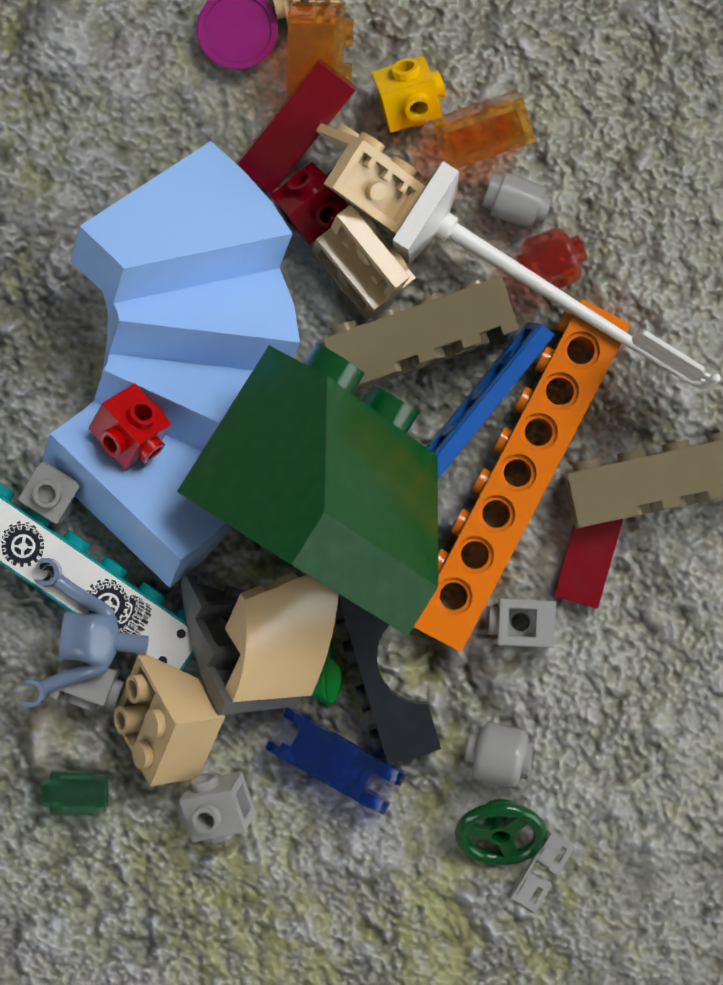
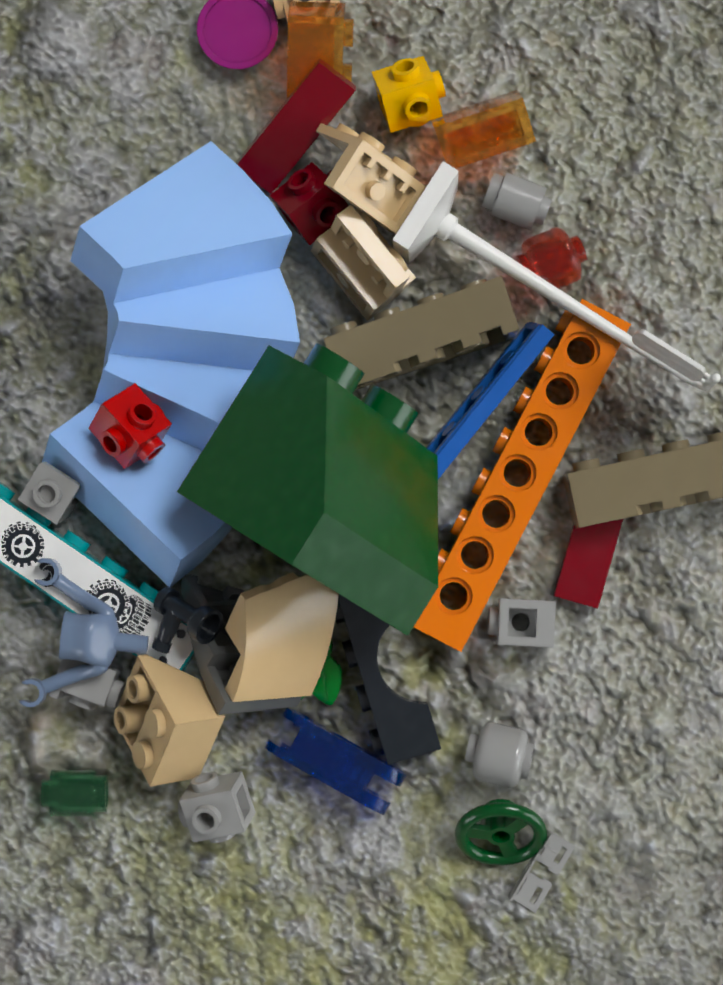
none -> black piece [151,587,223,654]

